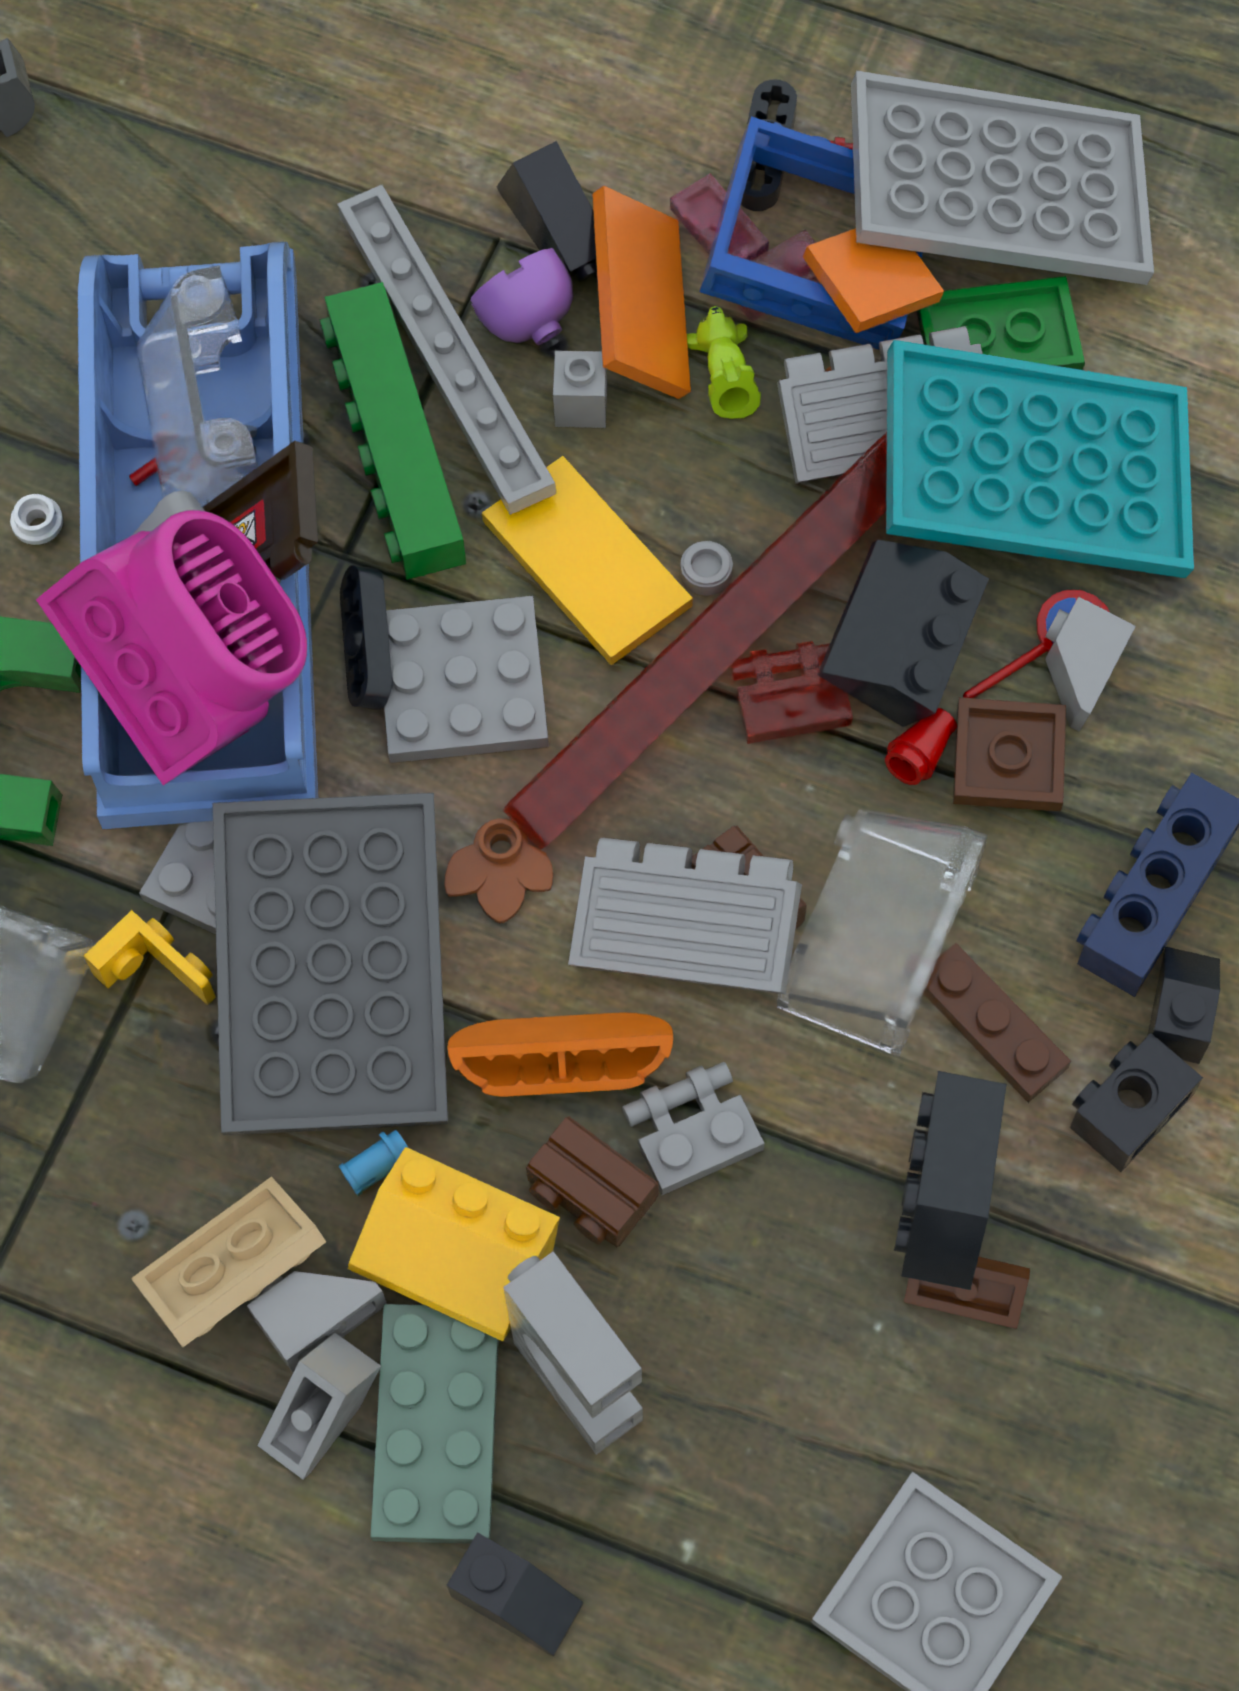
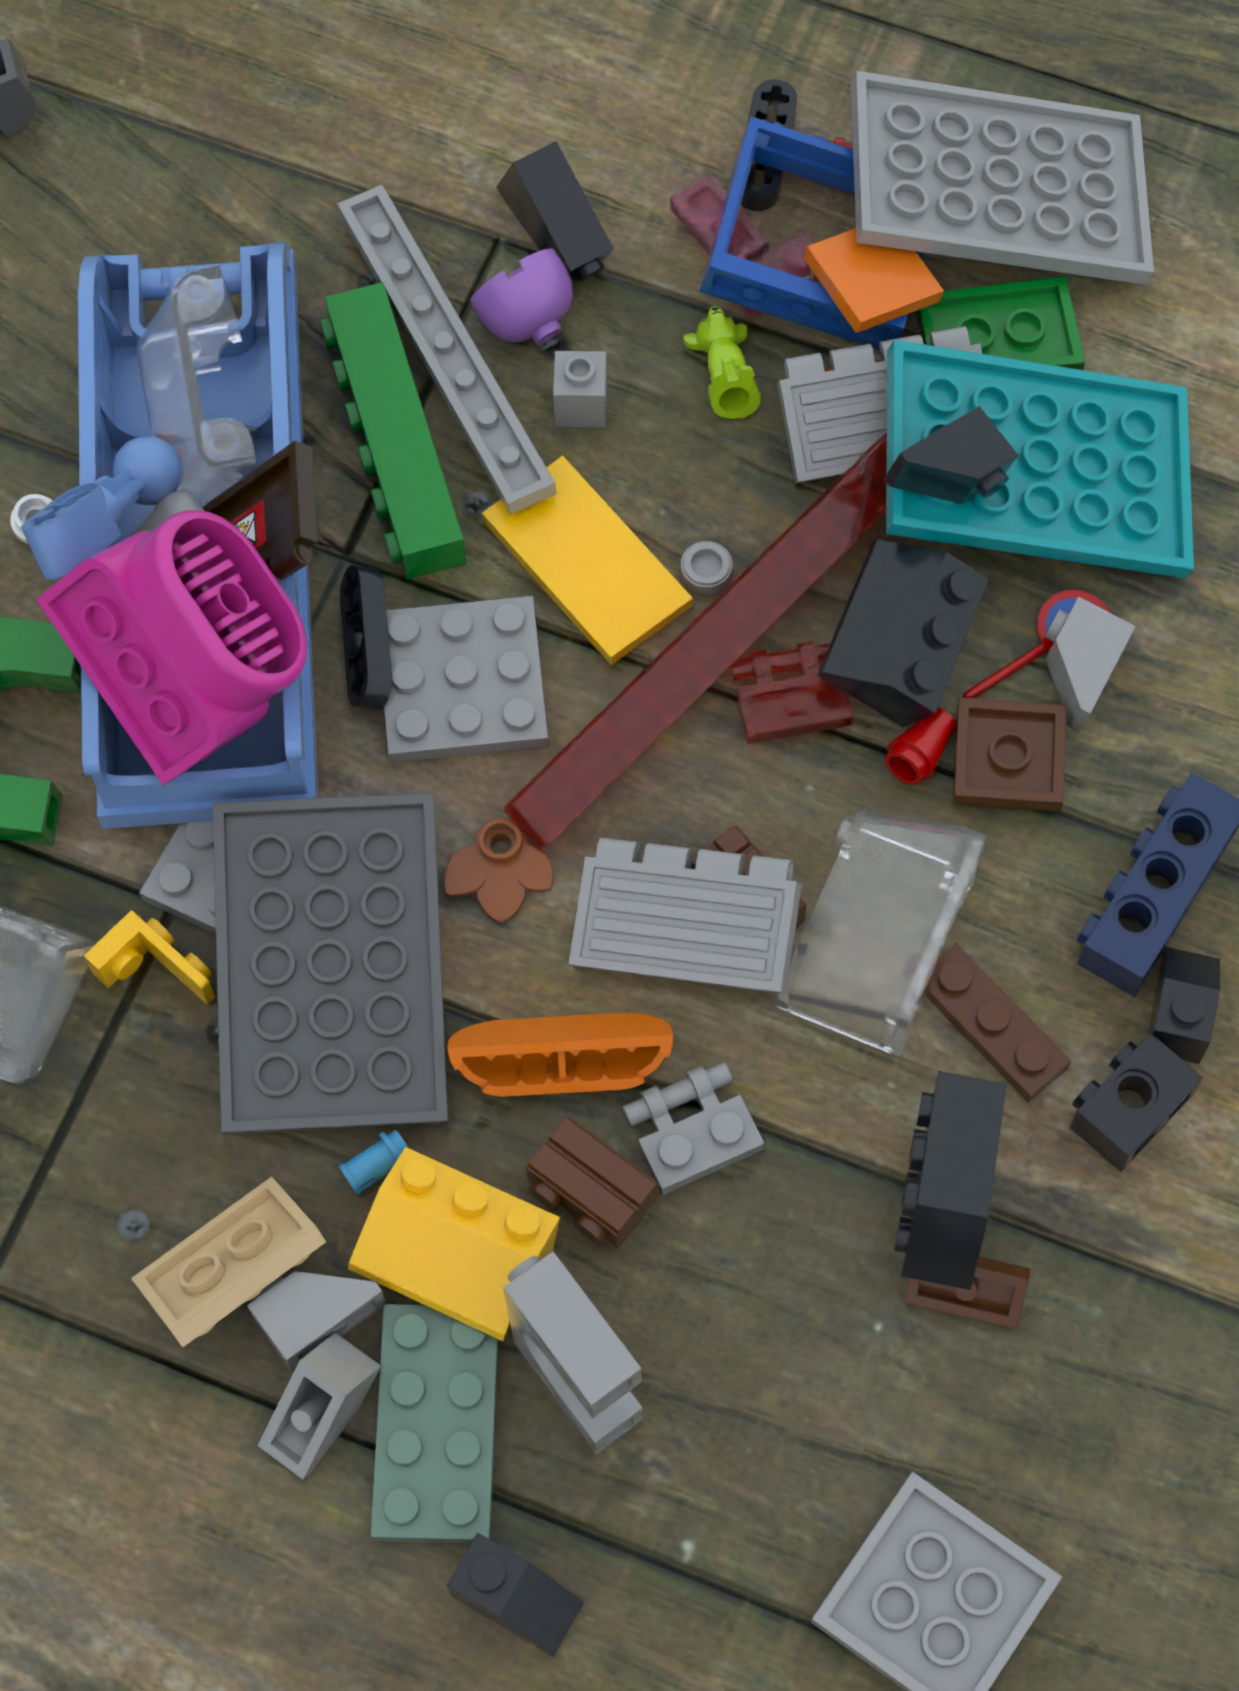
orange tile [592,186,691,399] -> none
none -> medium blue beam [21,436,182,580]
none -> black slope [884,406,1018,504]

